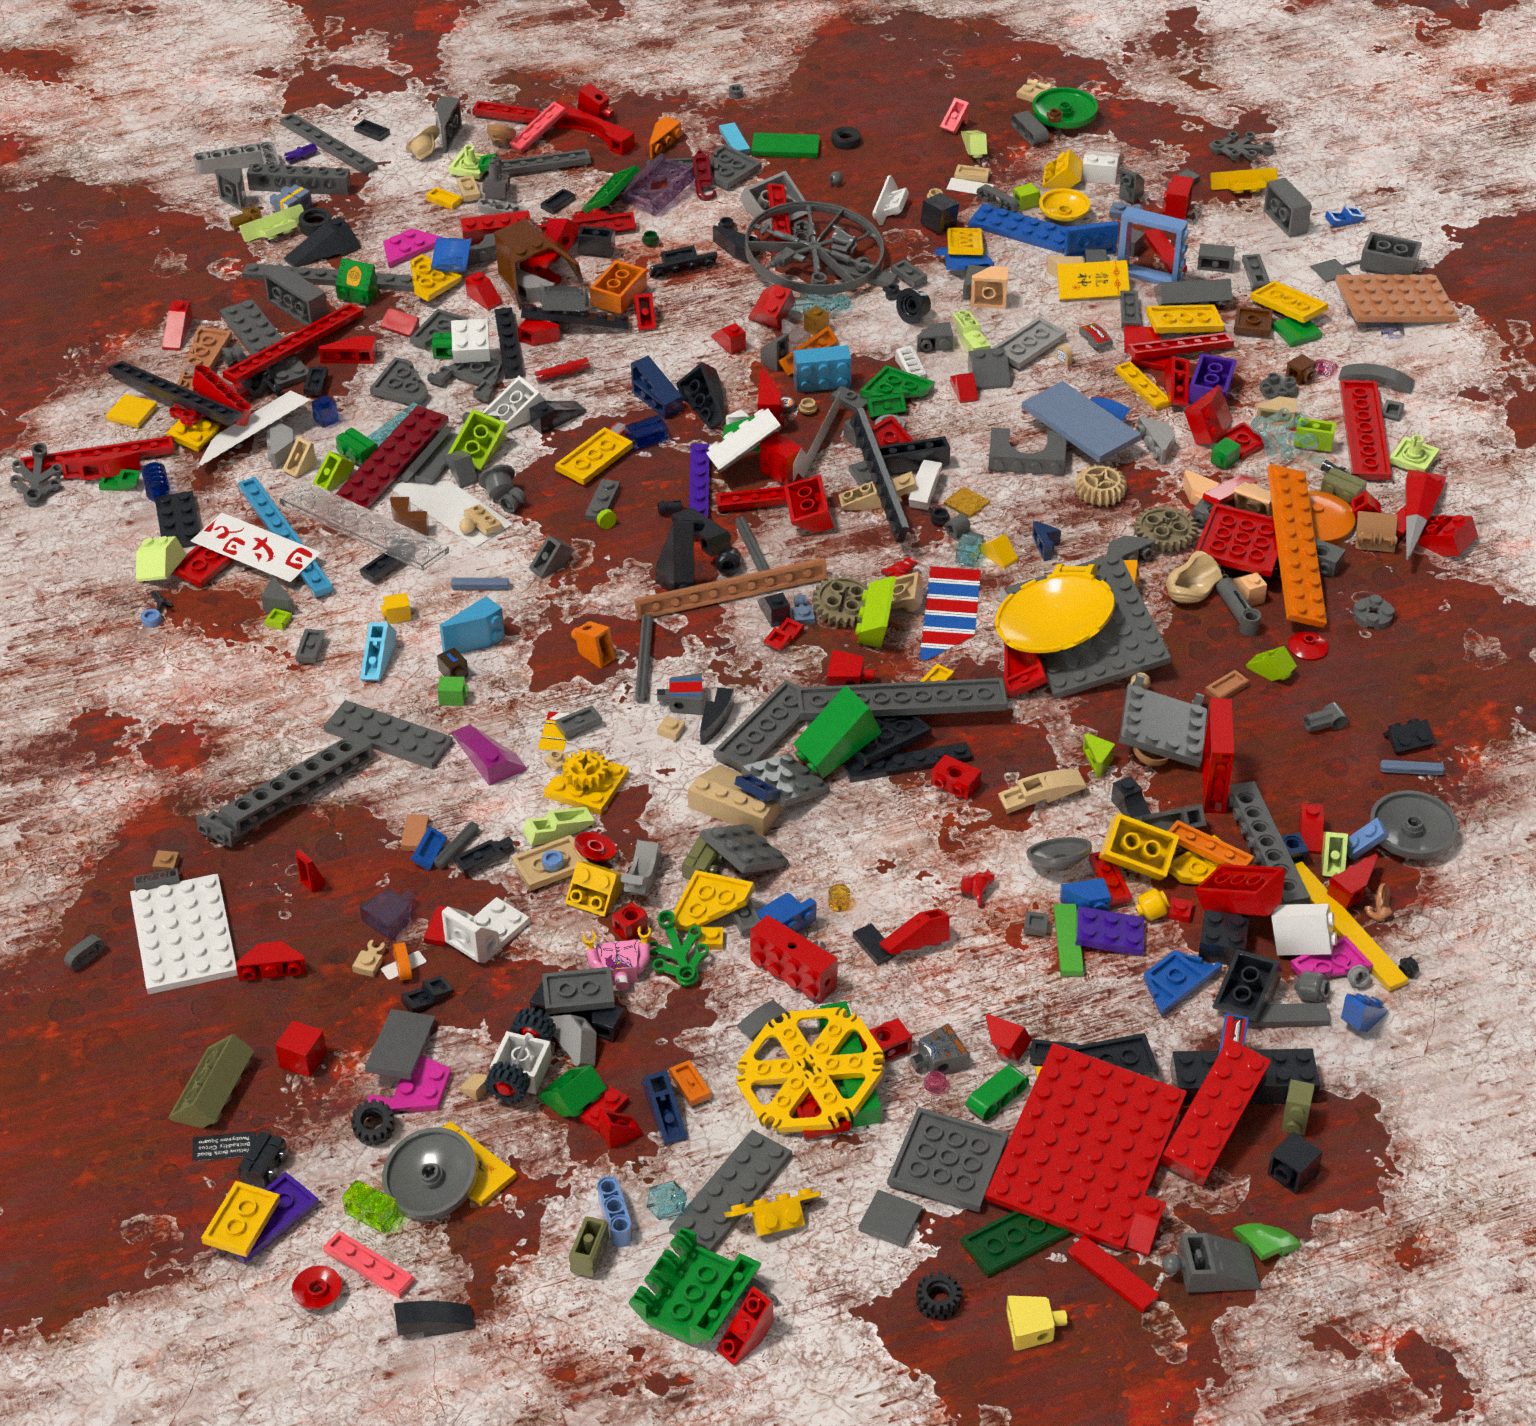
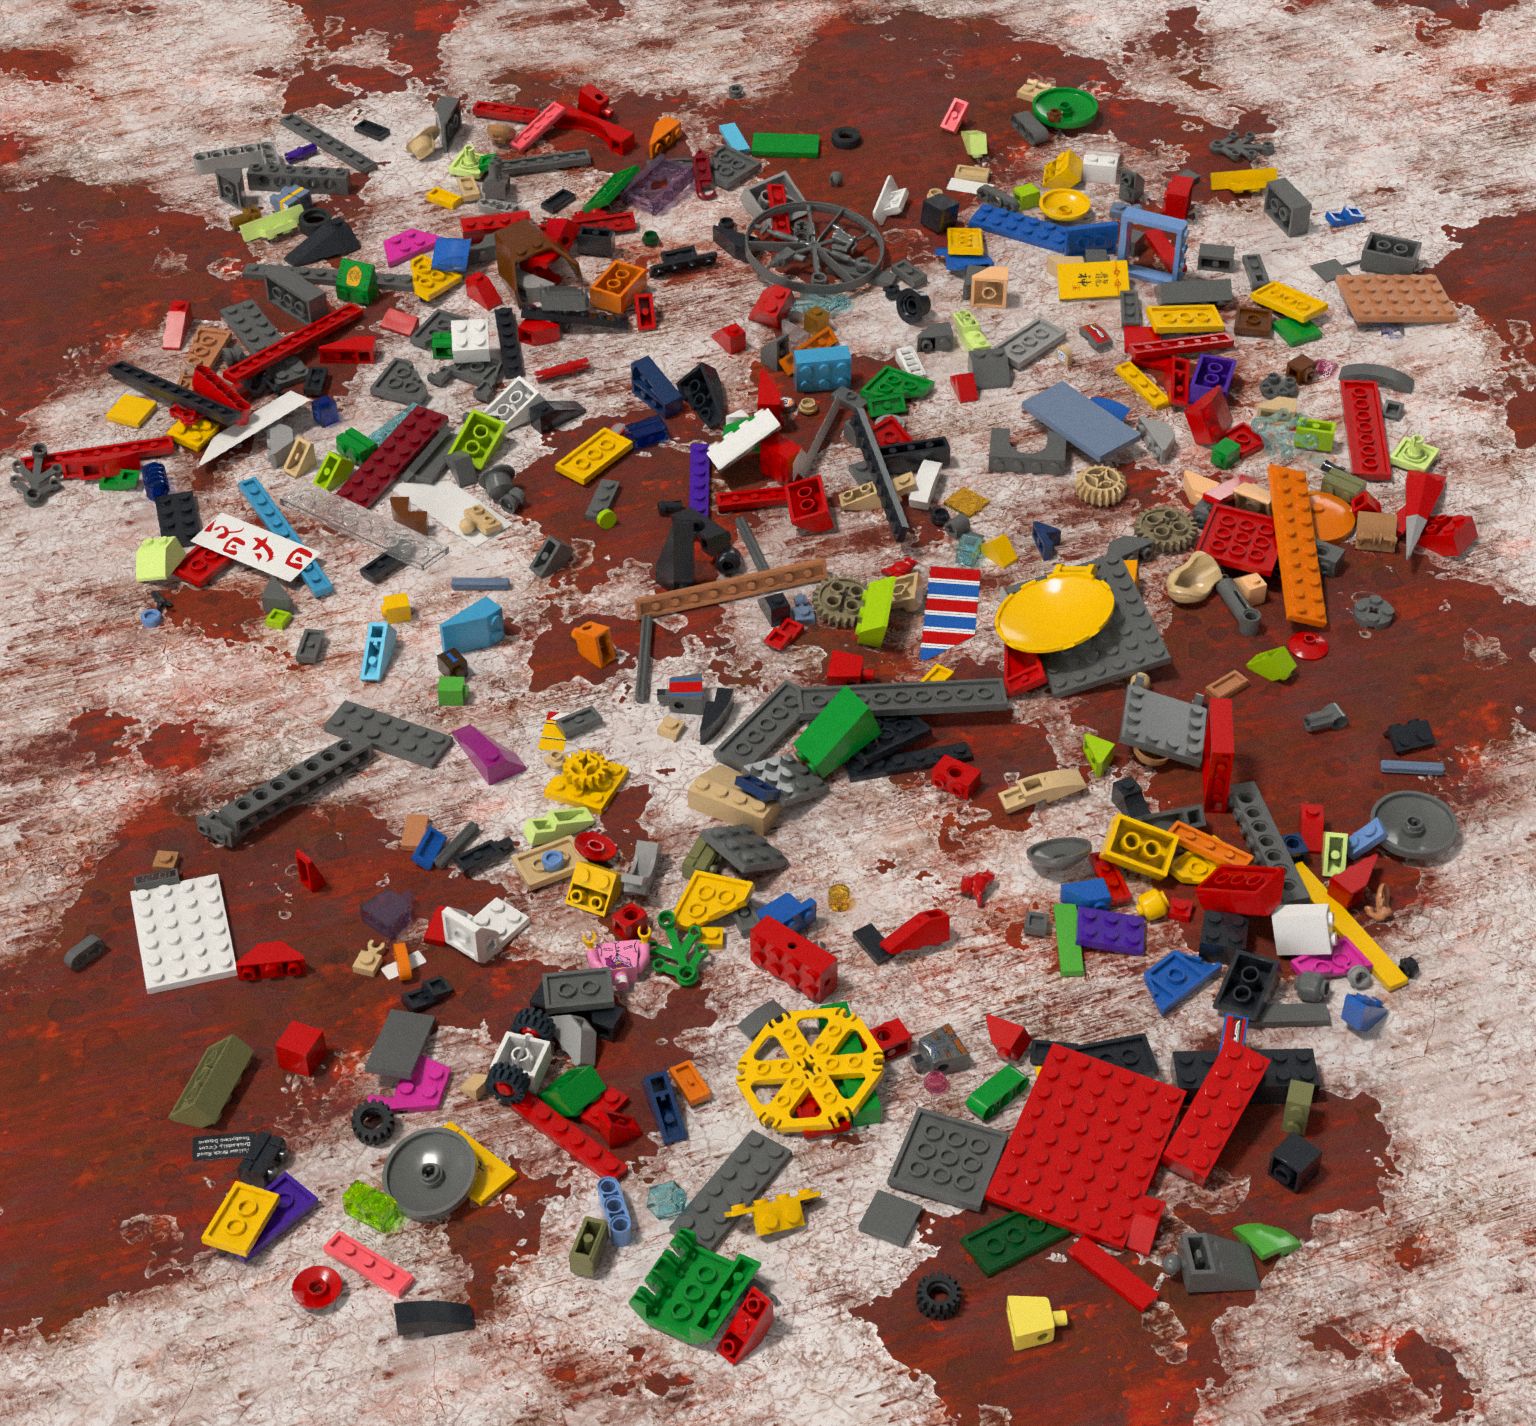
none -> red plate [510,1090,629,1181]

